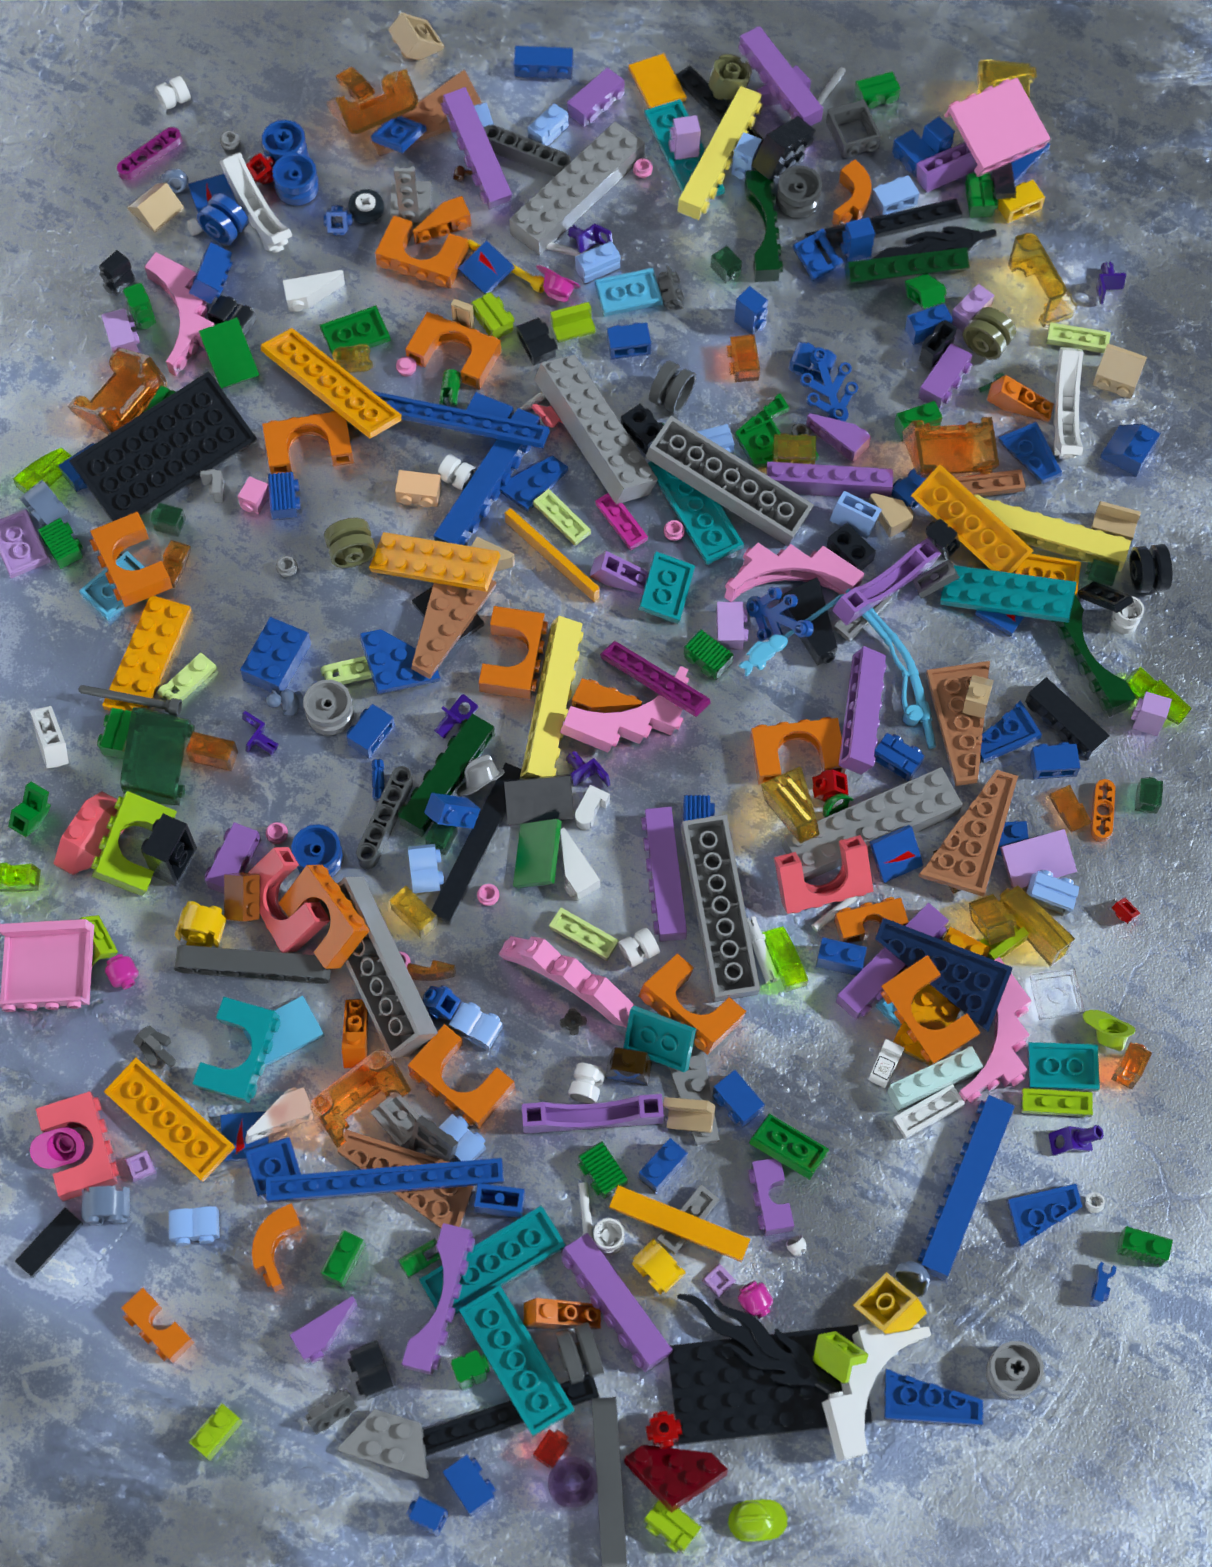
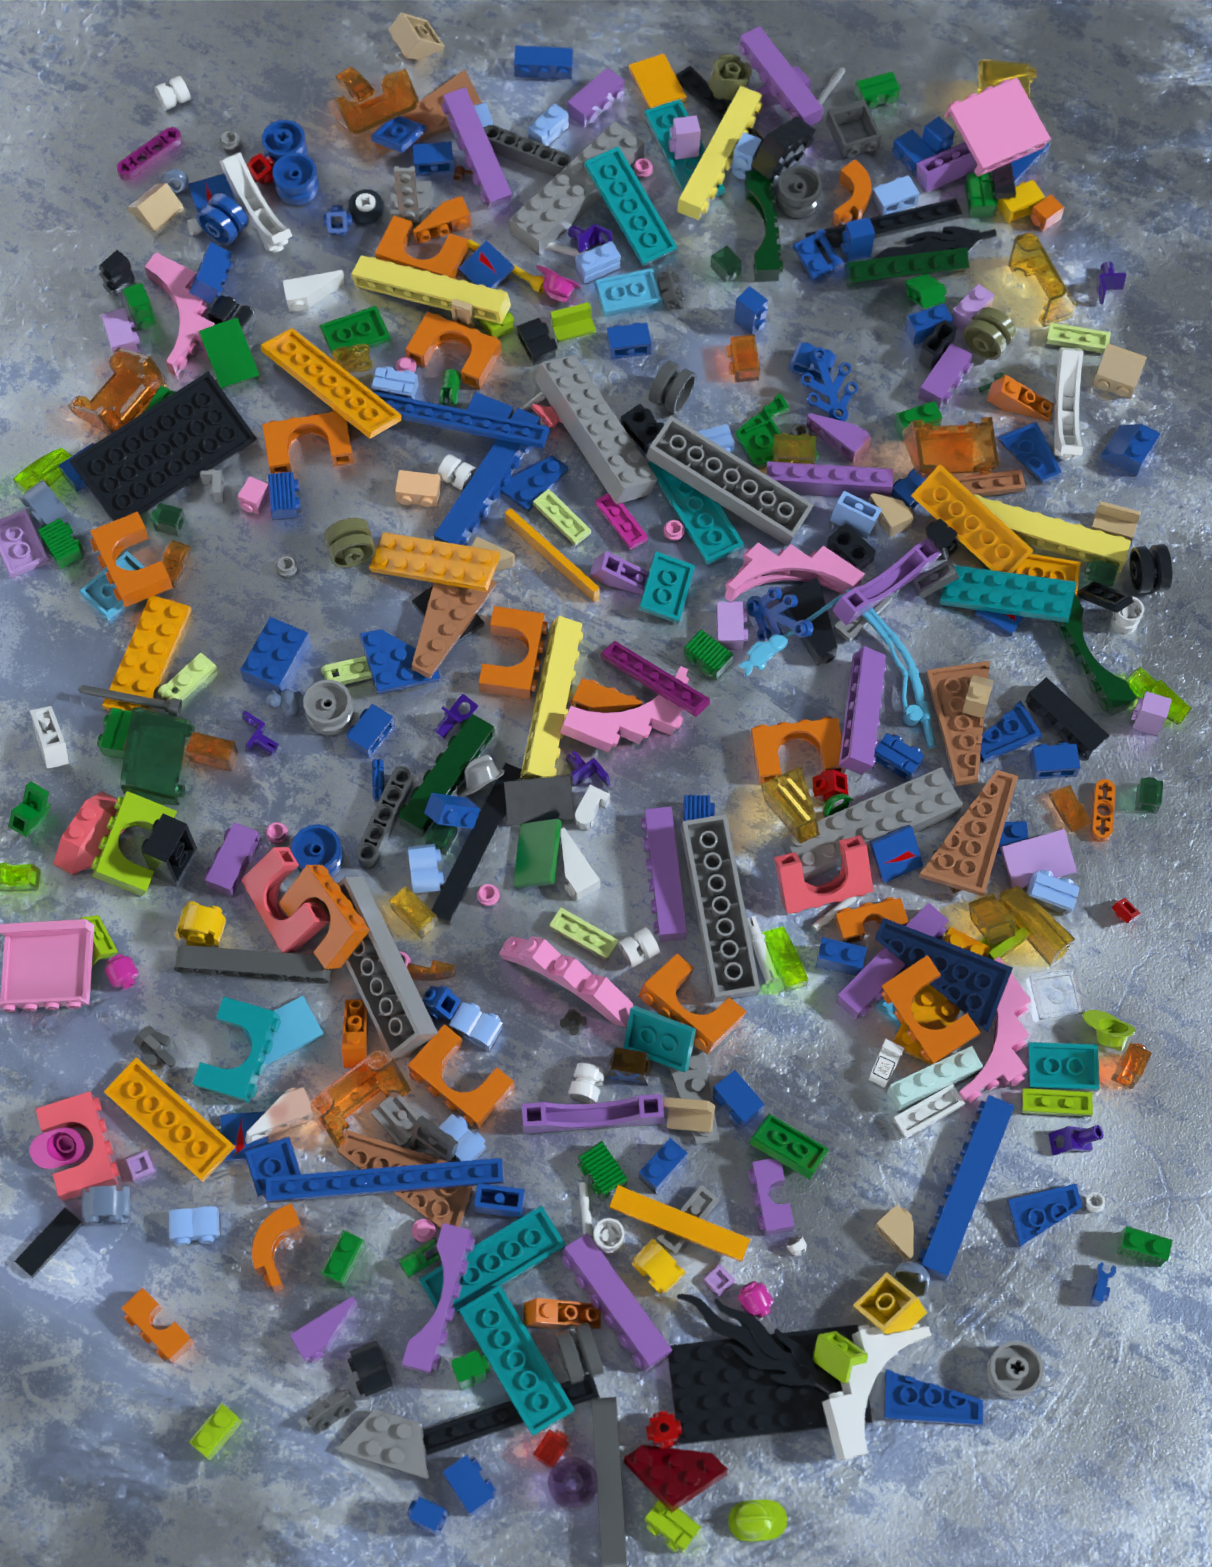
dark orange brick [224,873,260,921] -> none
none -> light yellow brick [351,255,511,324]
none -> light blue brick [372,366,418,399]
none -> blue brick [412,141,454,176]
none -> bright pink plate [412,1219,436,1243]
none -> teal plate [583,146,678,266]
none -> tan slope [874,1205,914,1262]
none -> orange brick [1030,195,1064,231]

